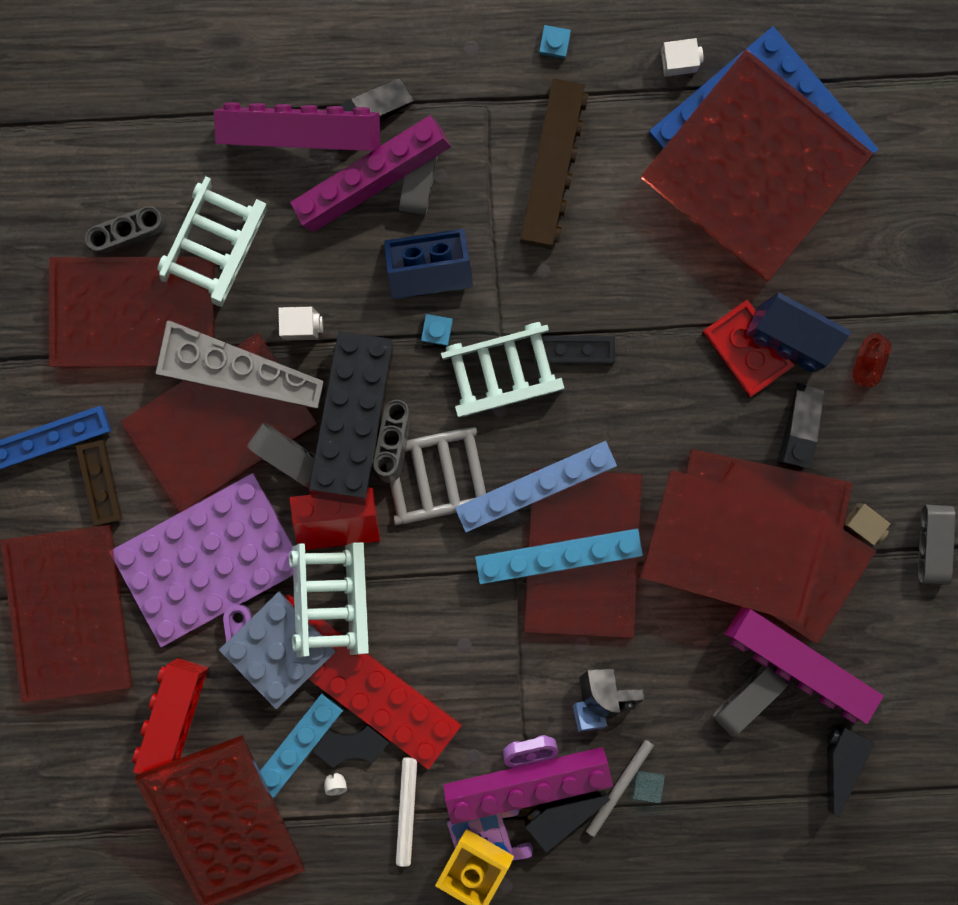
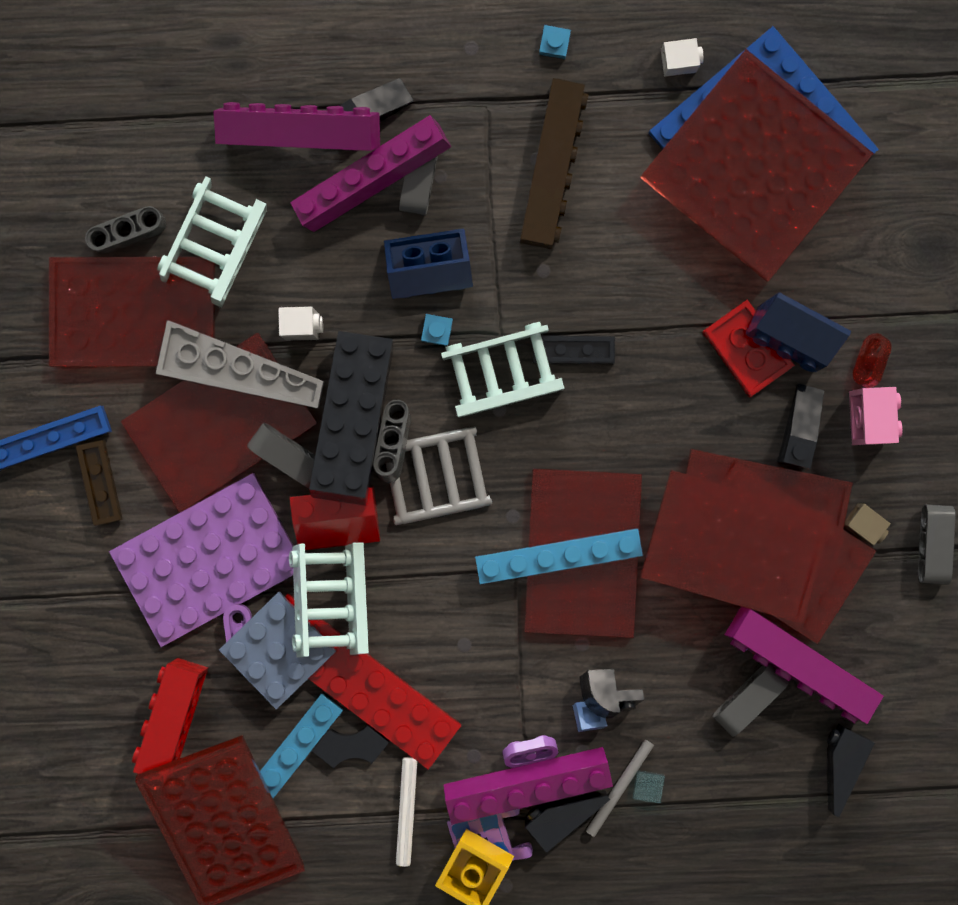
clear red plate [0,525,133,703] -> none
white hinge [324,773,347,796] -> none
medium blue plate [455,441,617,532] -> none
none -> bright pink brick [849,387,902,445]

